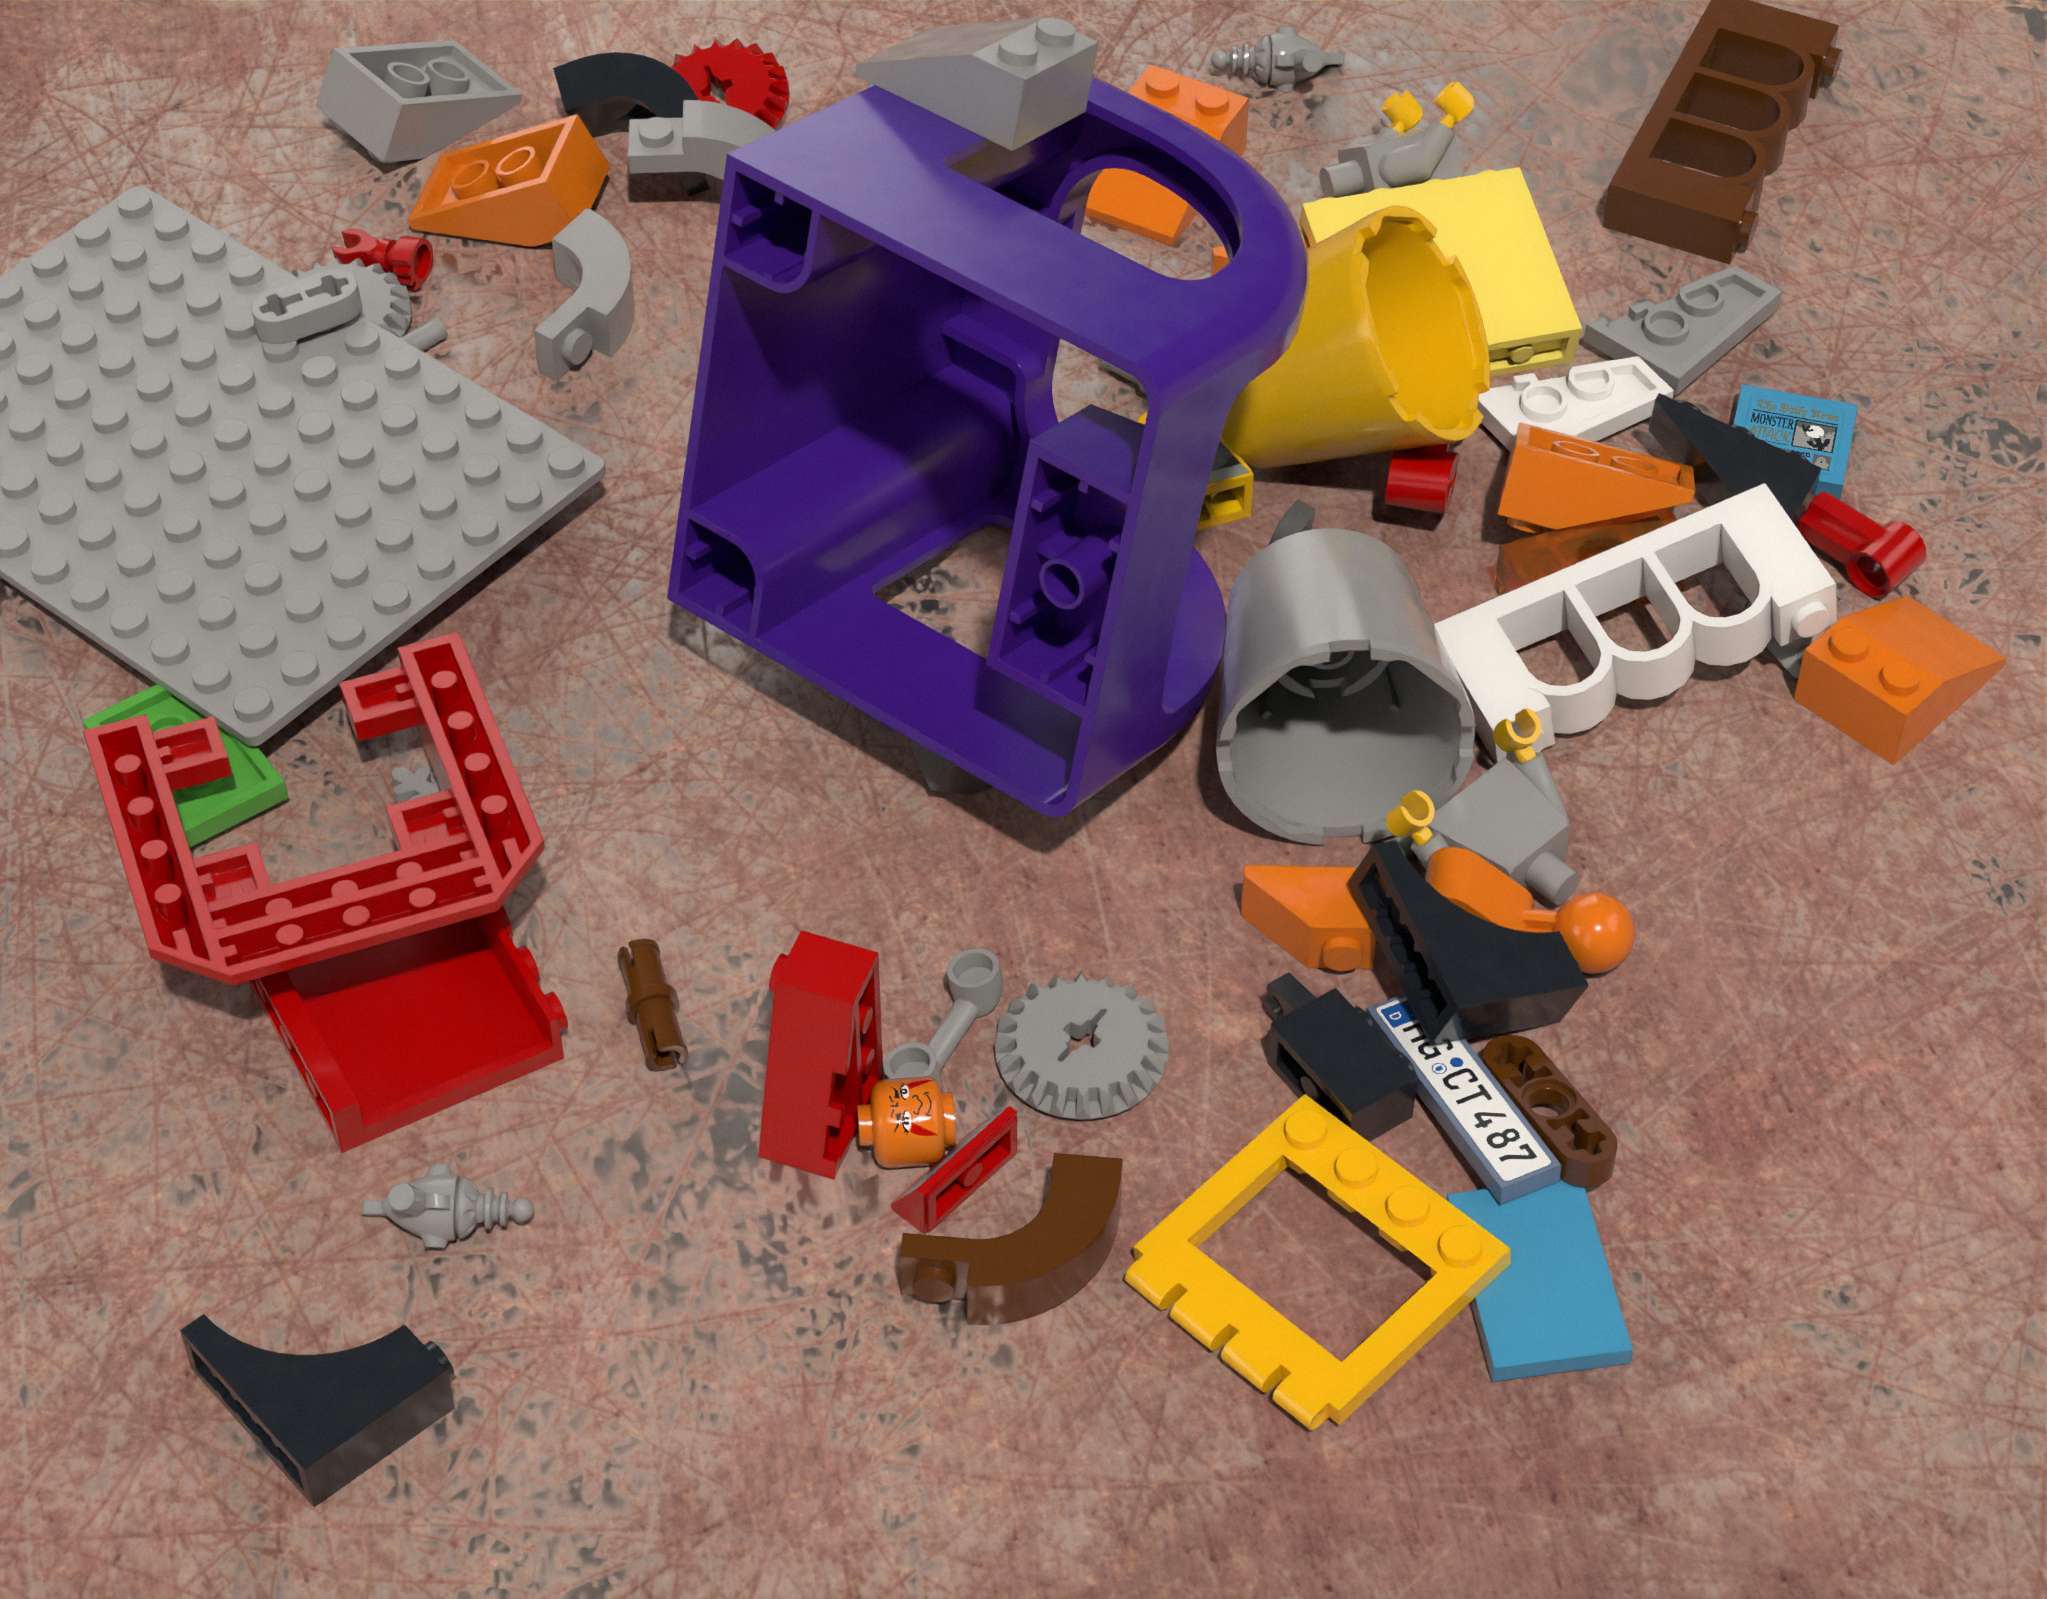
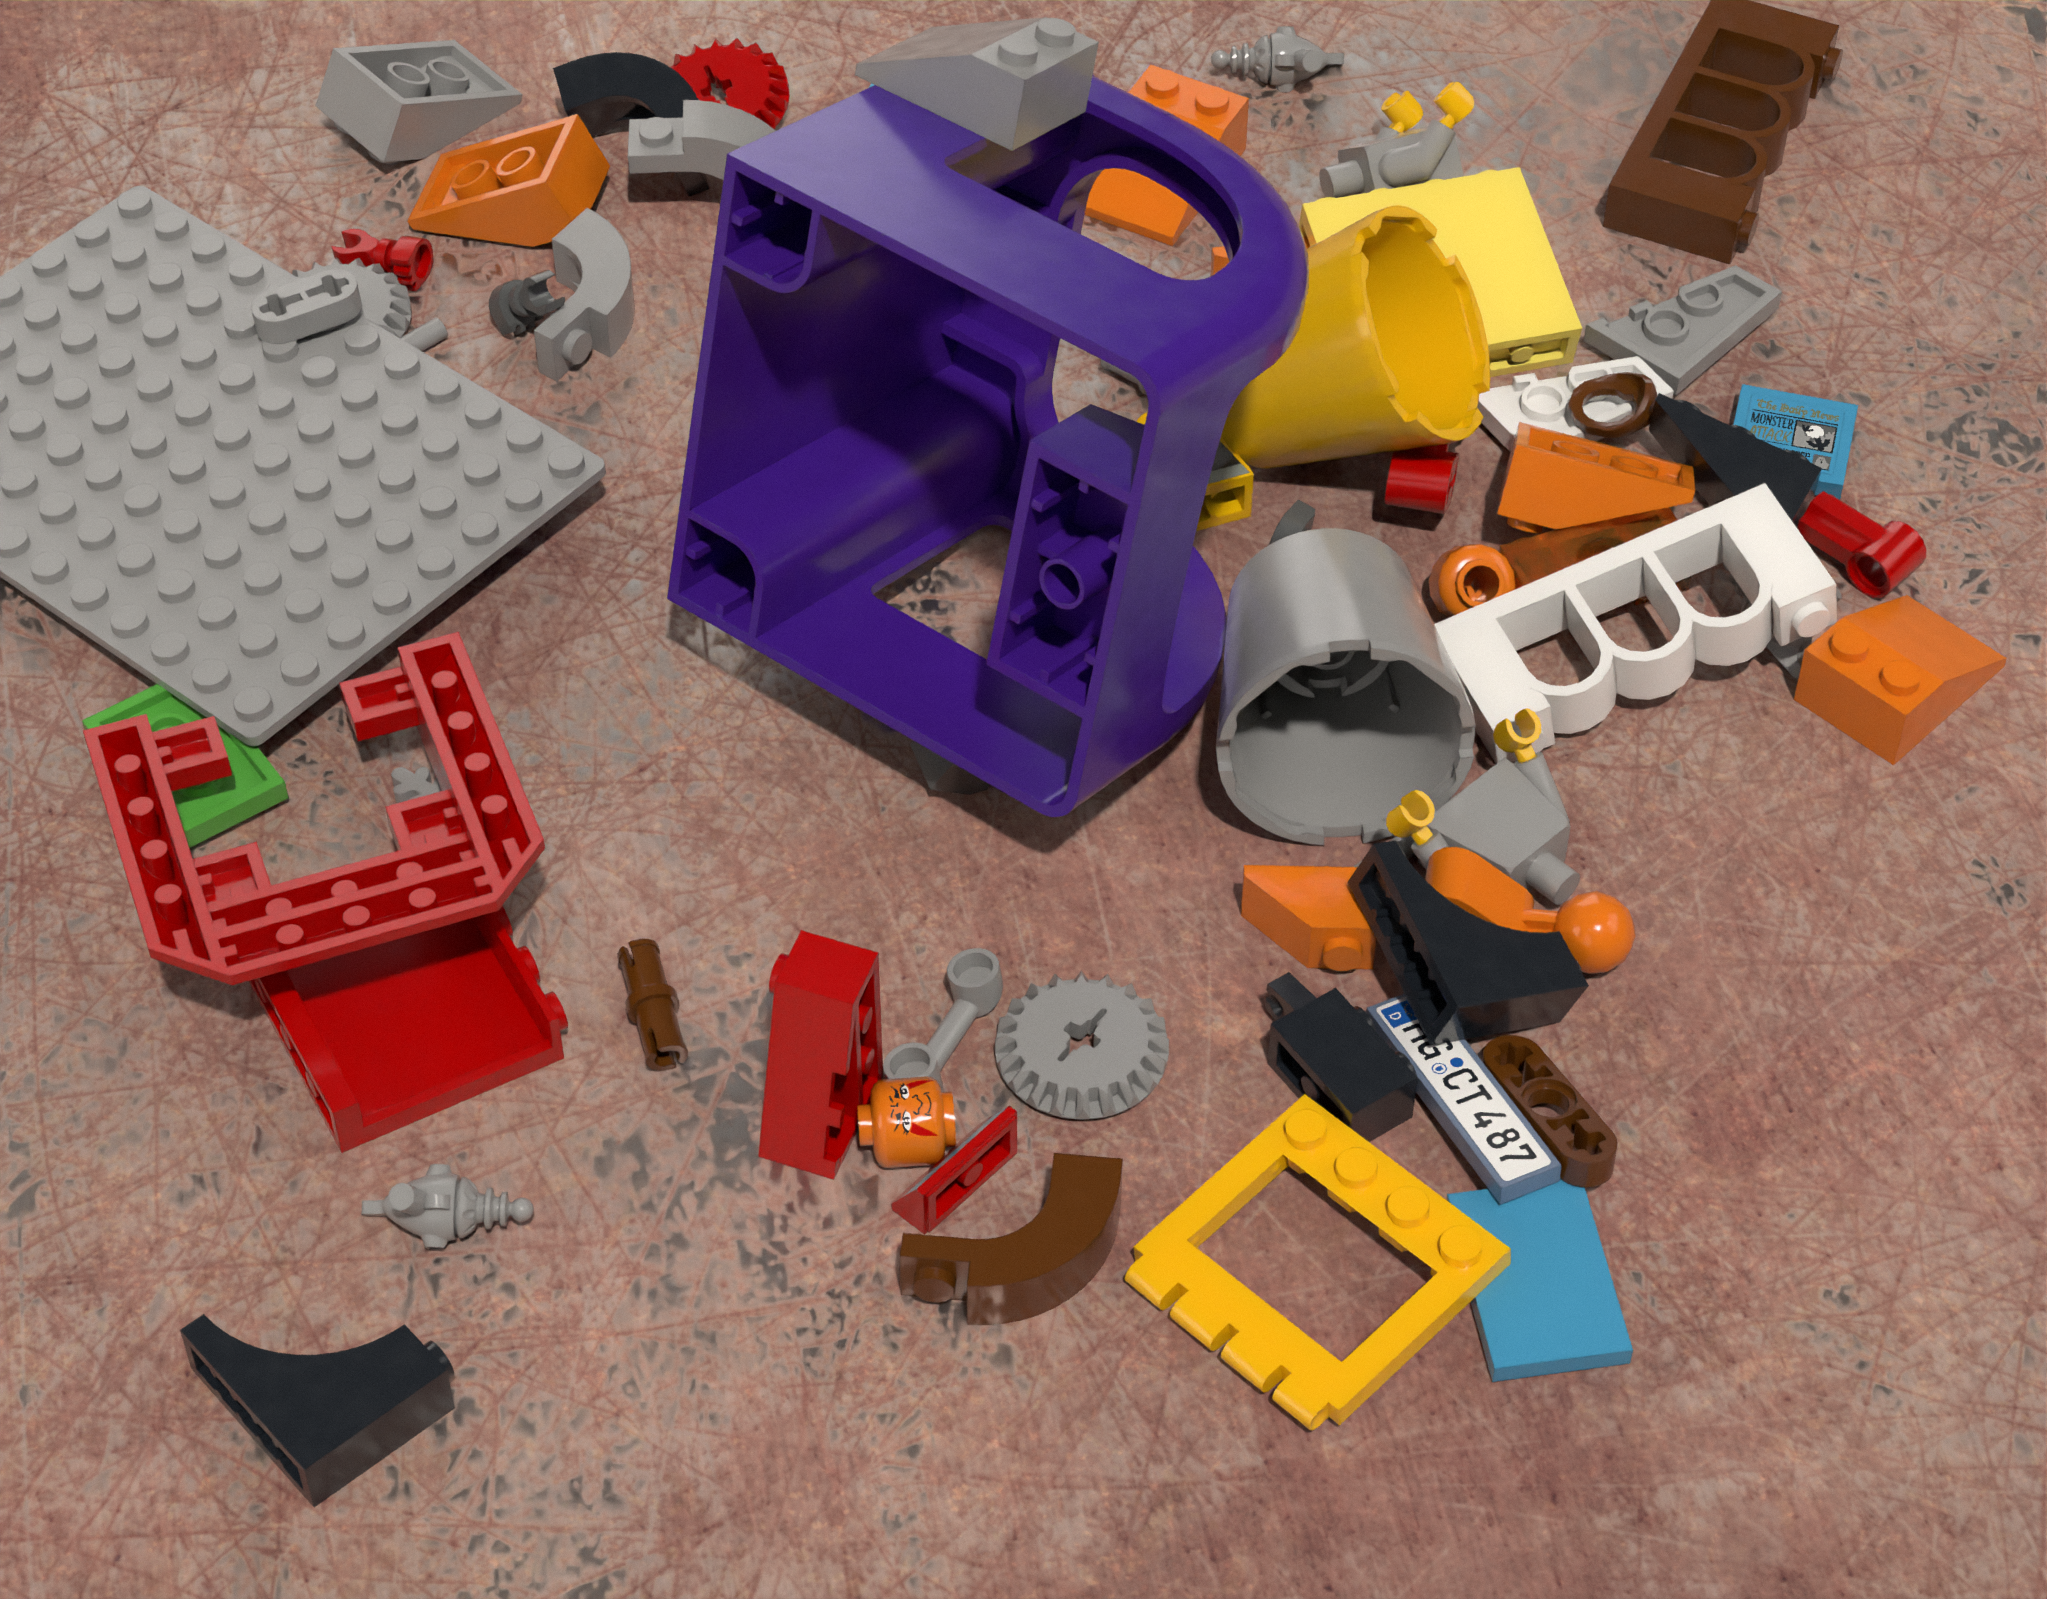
none -> dark grey piece [489,270,565,336]
none -> orange head [1429,544,1515,618]
none -> reddish brown piece [1568,372,1657,438]

